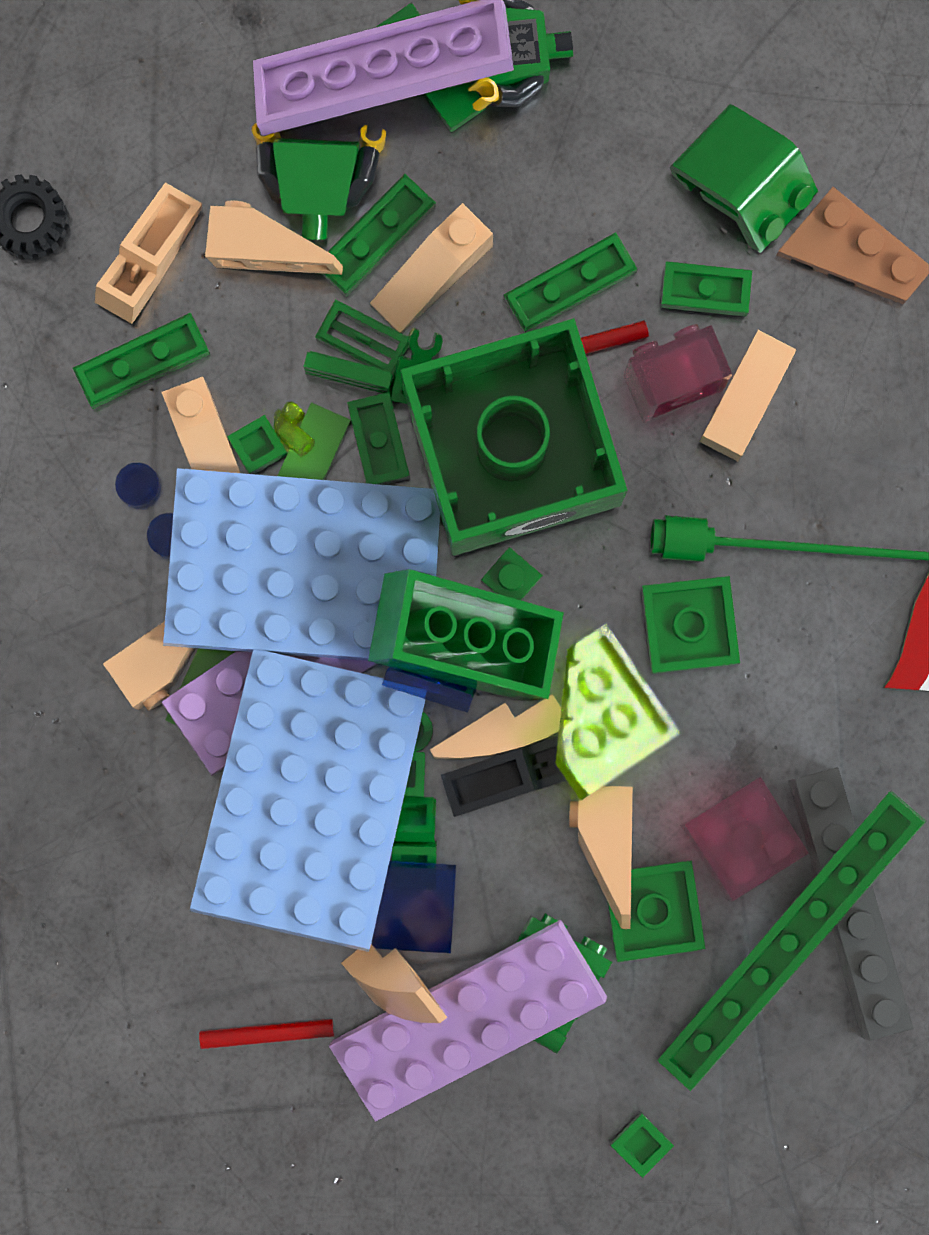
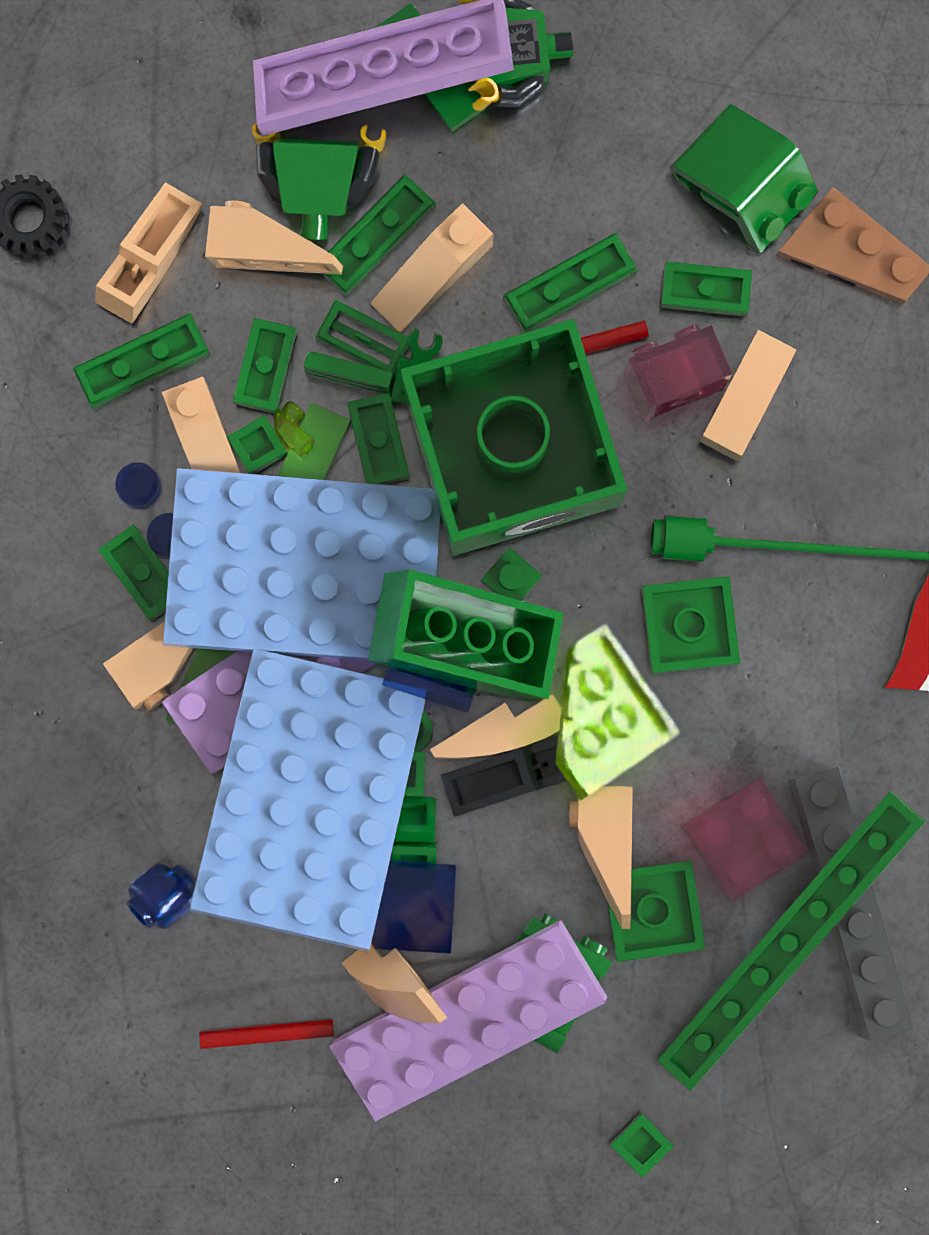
none -> green plate [98,524,169,622]
none -> clear blue head [126,863,194,929]
none -> green plate [233,318,297,414]

